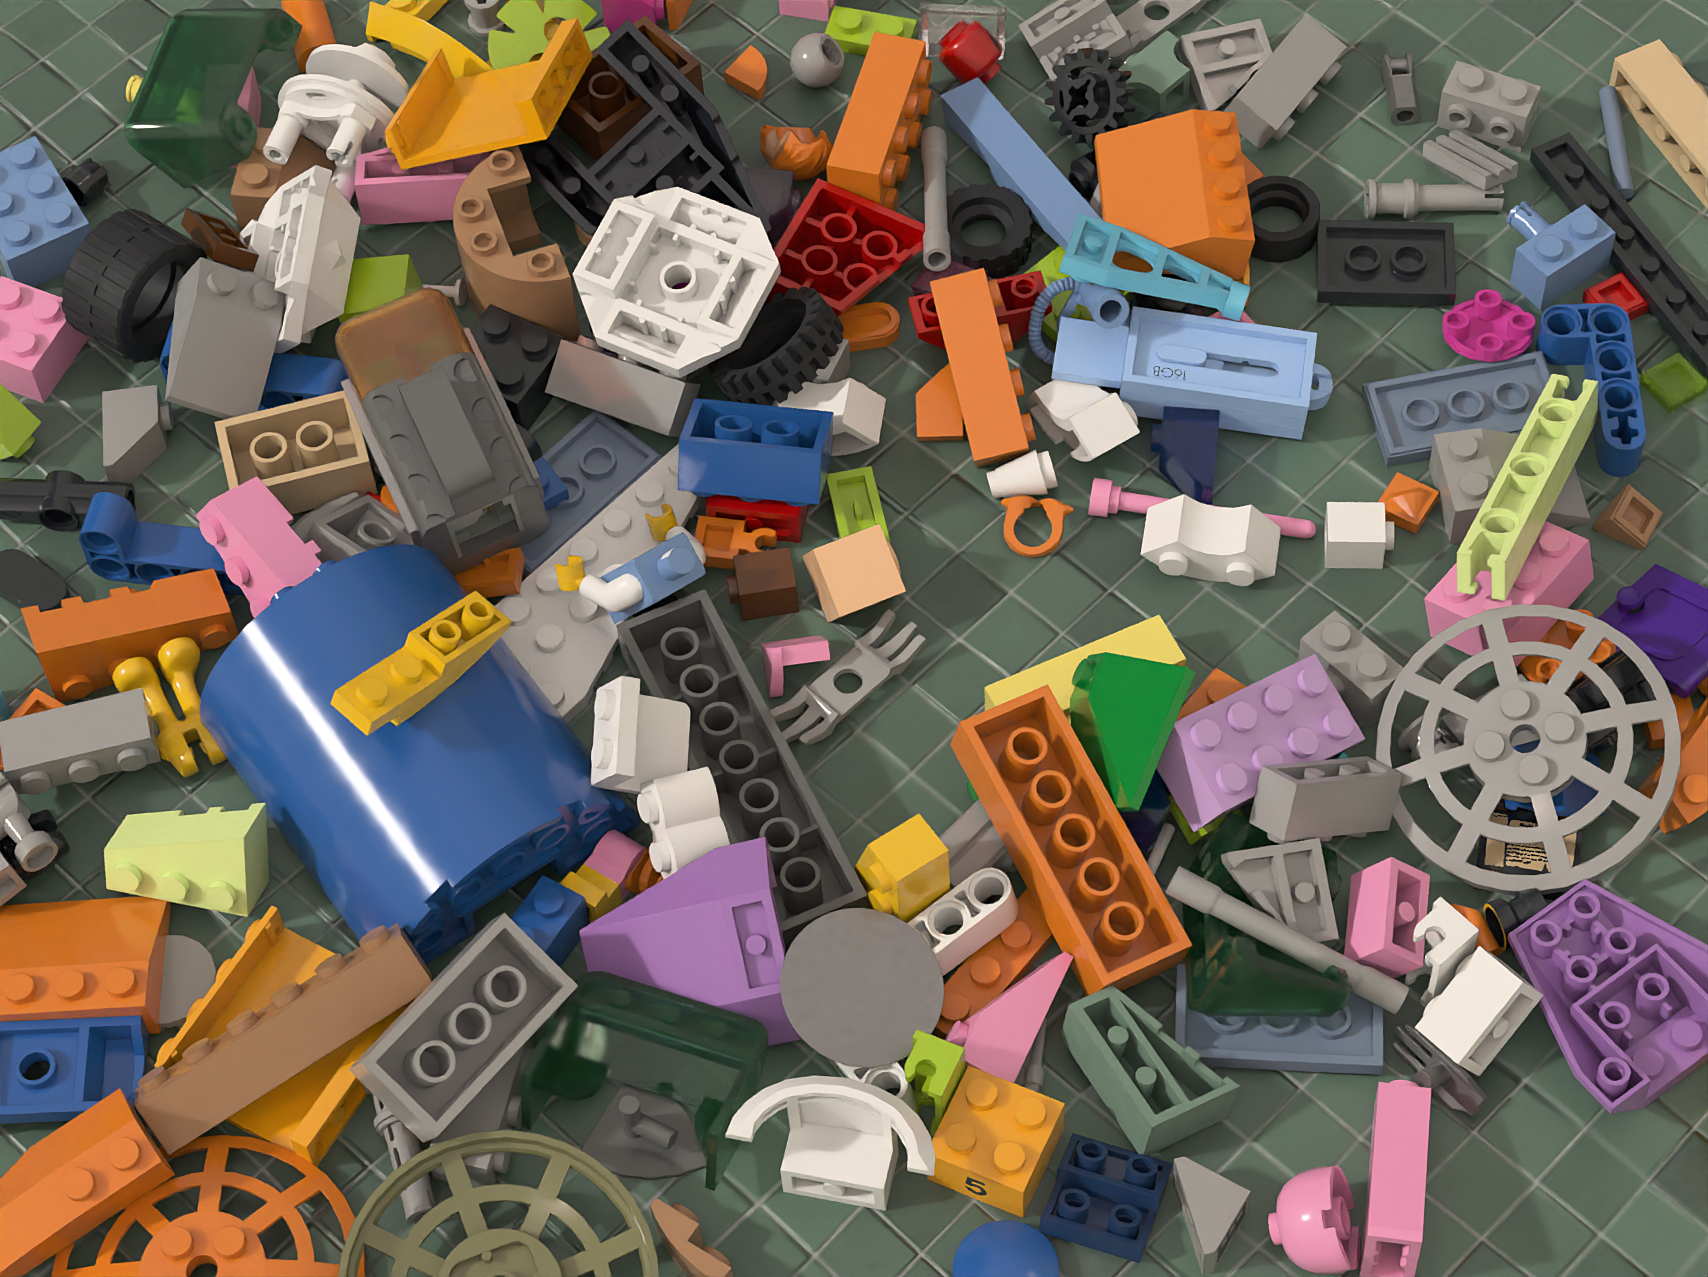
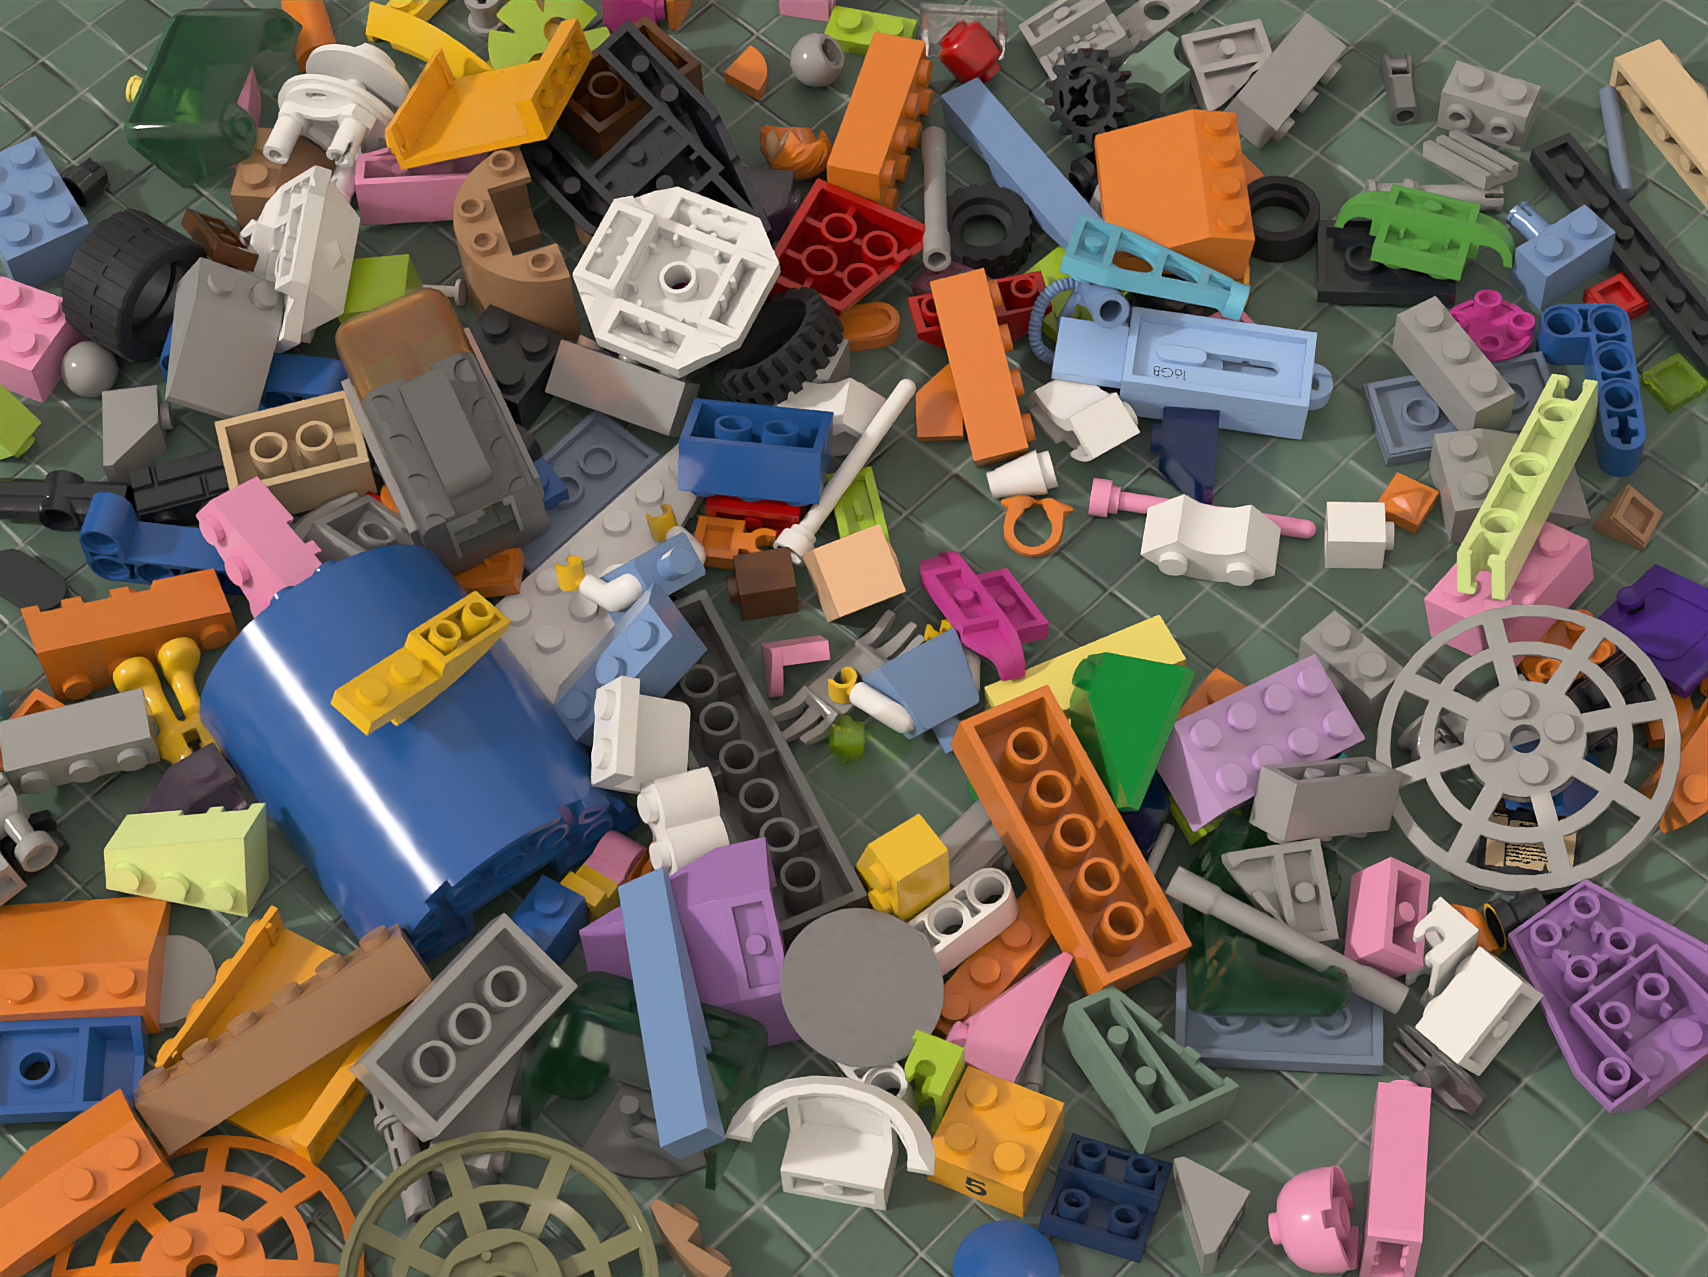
none -> light grey piece [60,341,118,398]
none -> black brick [129,448,230,526]
none -> clear purple slope [138,742,247,815]
none -> medium blue slope [553,582,708,747]
none -> medium blue slope [618,867,726,1160]
none -> white piece [773,379,916,567]
none -> medium blue torso [828,619,981,754]
none -> clear neon green plate [829,715,865,764]
none -> dark pink plate [919,550,1049,681]
none -> bright green plate [1334,184,1516,281]
none -> light grey brick [1392,296,1515,431]

